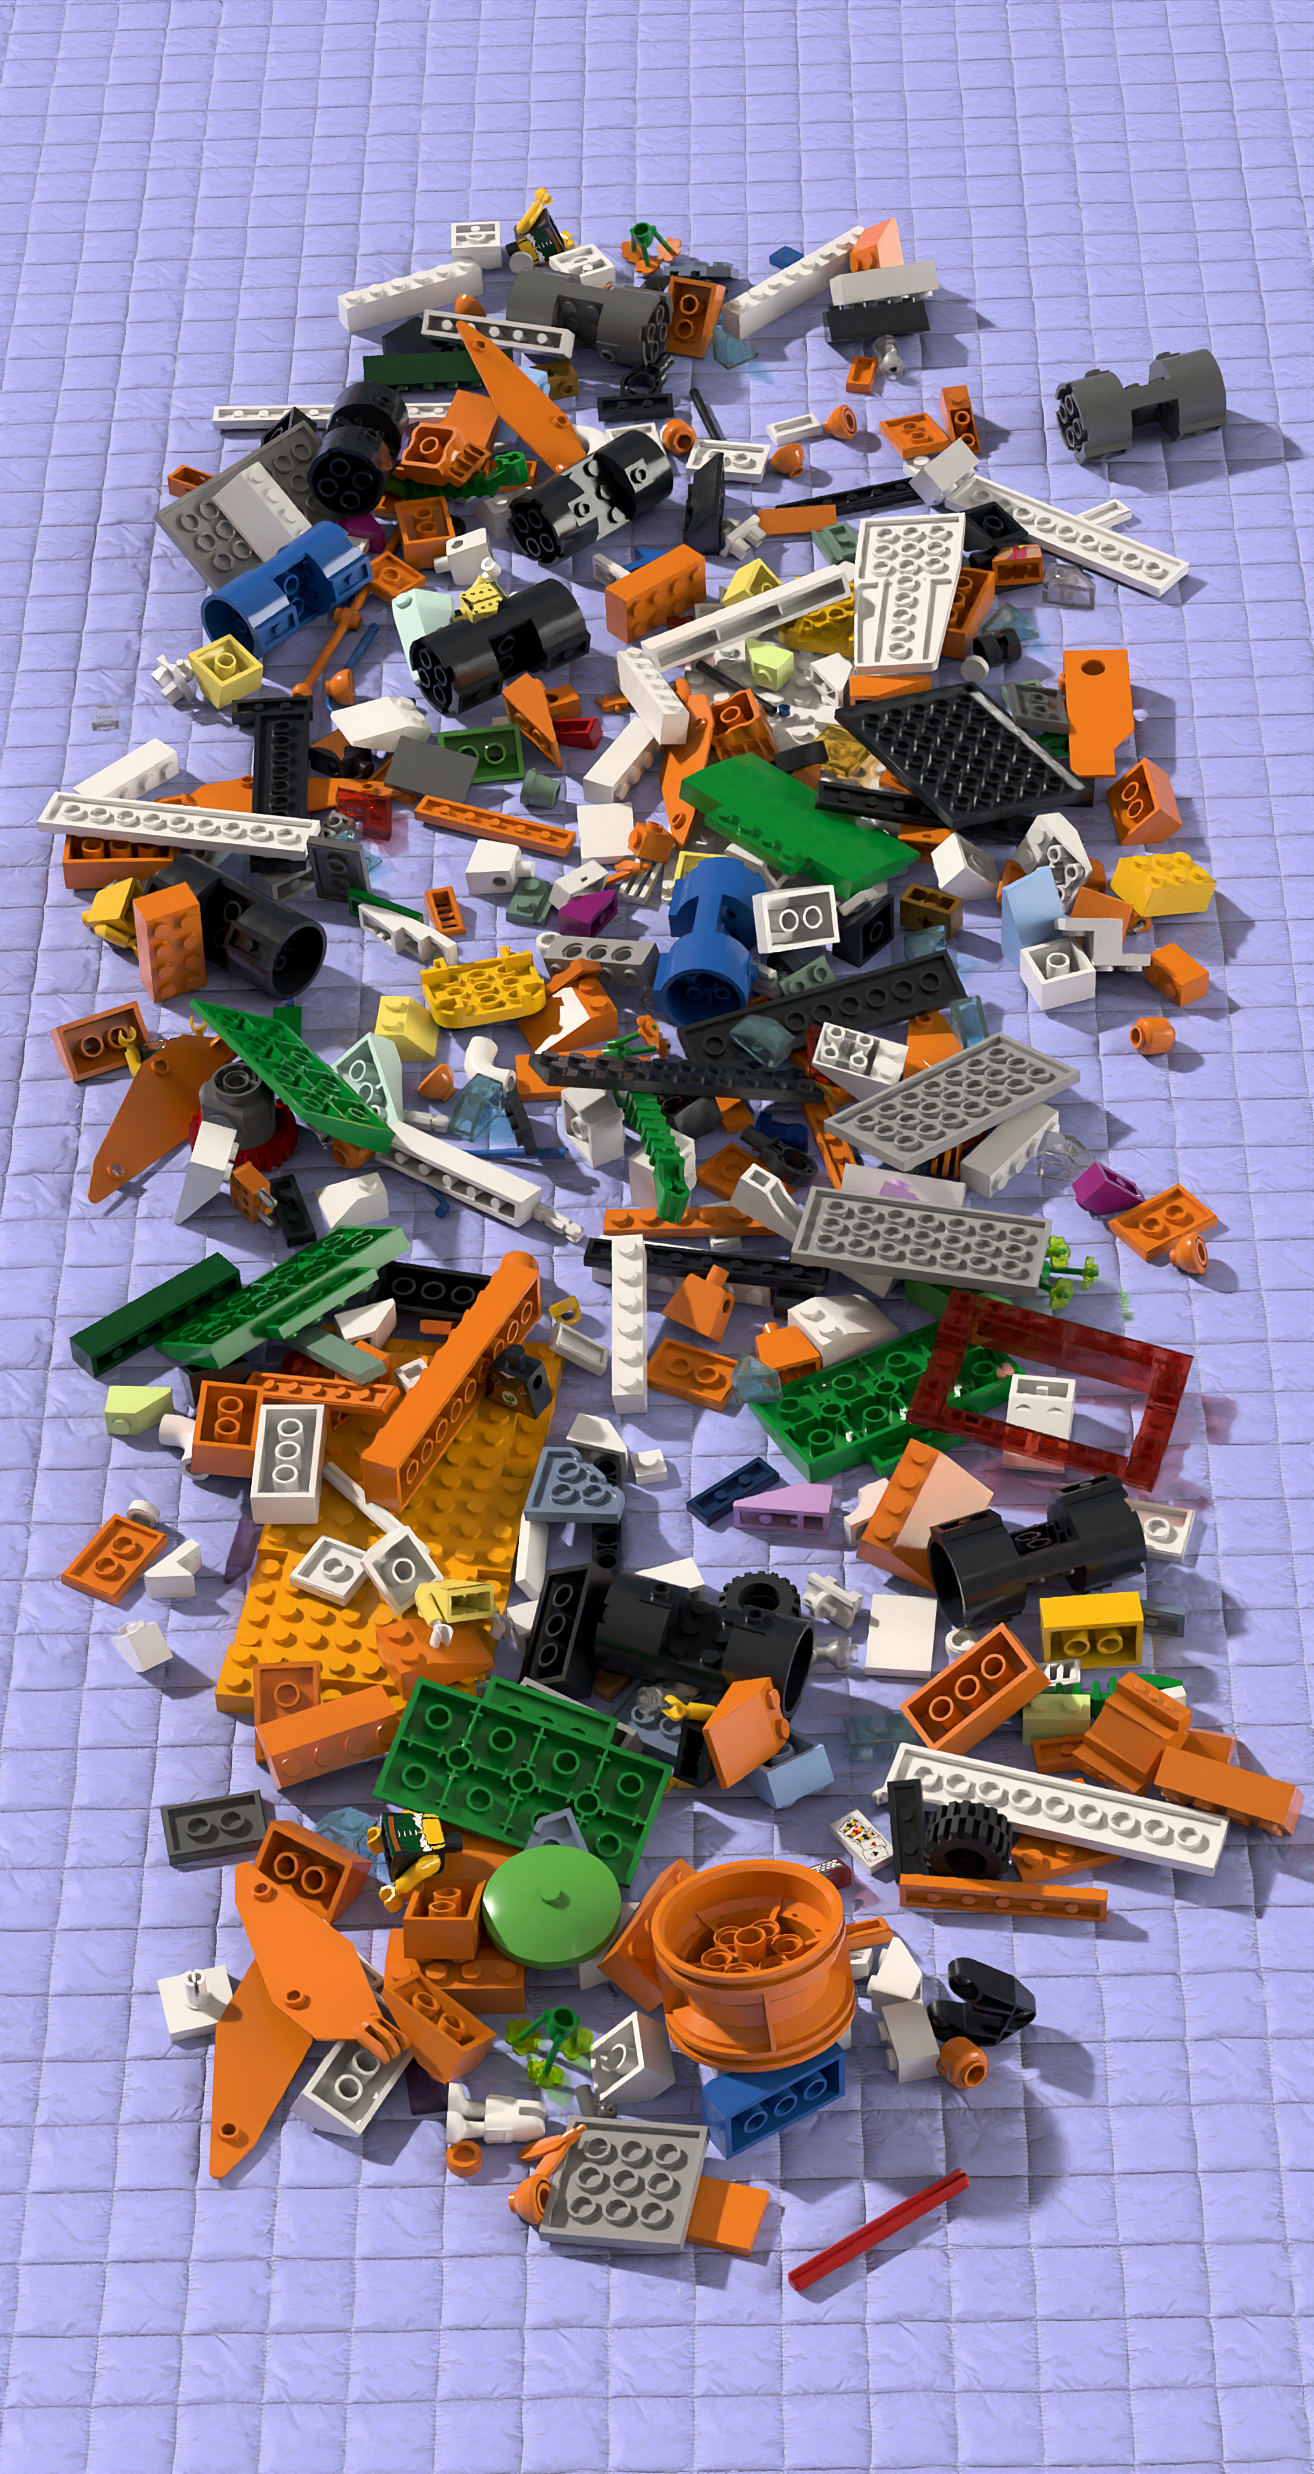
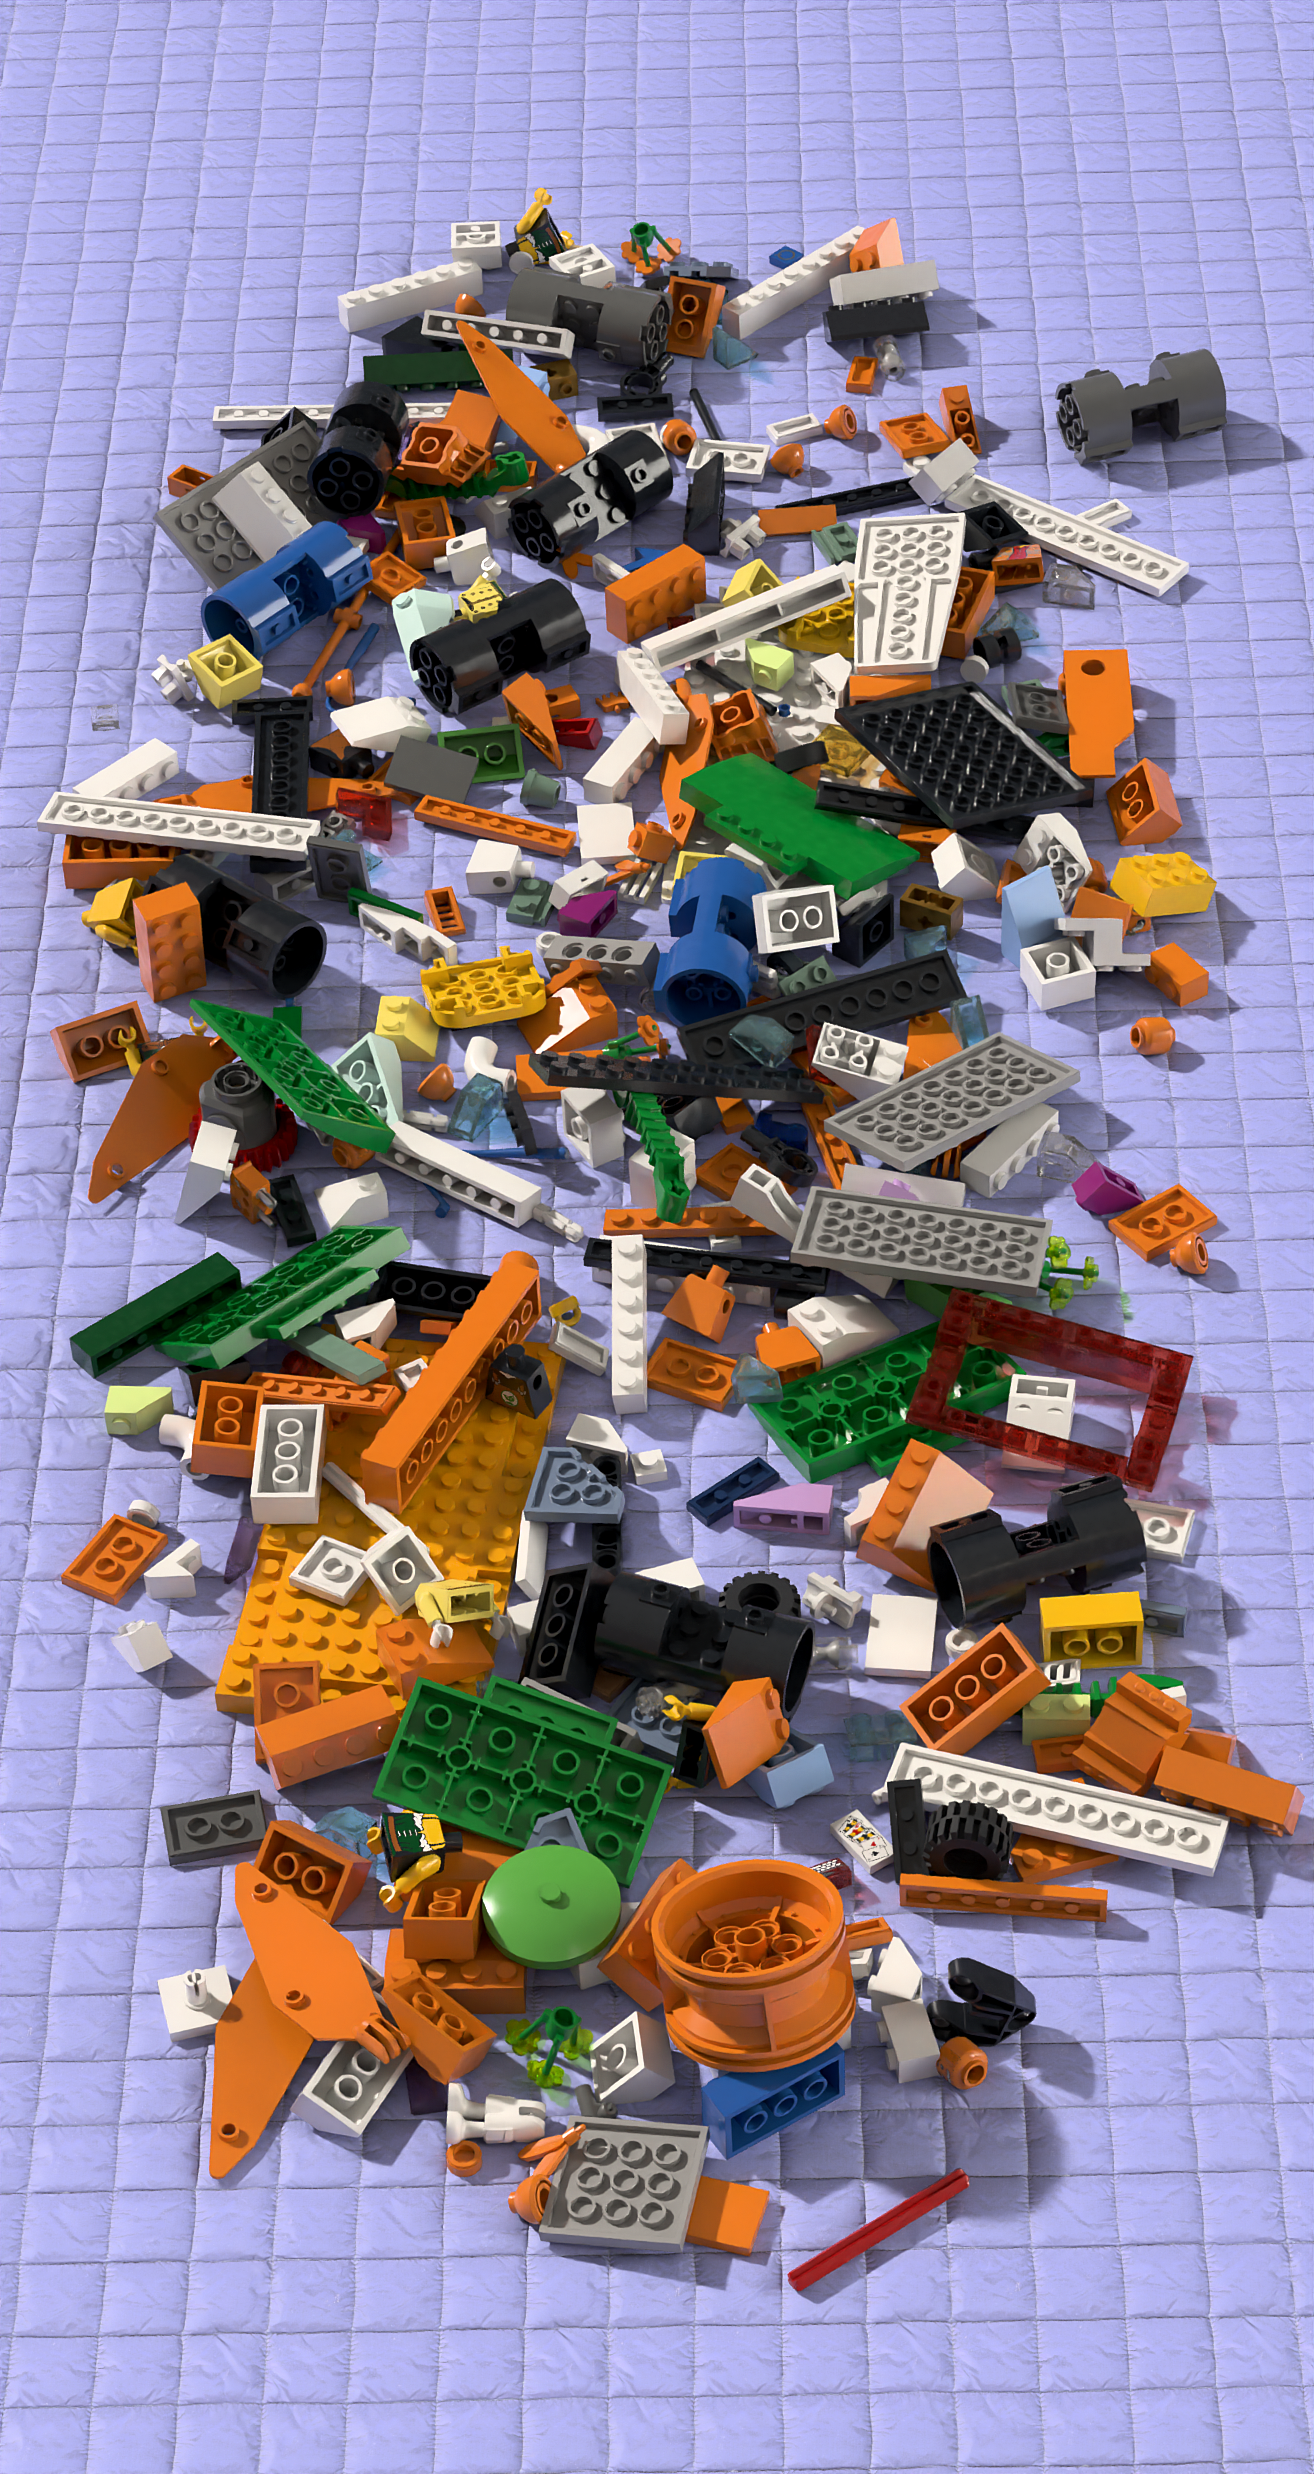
none -> orange piece [556,547,593,579]

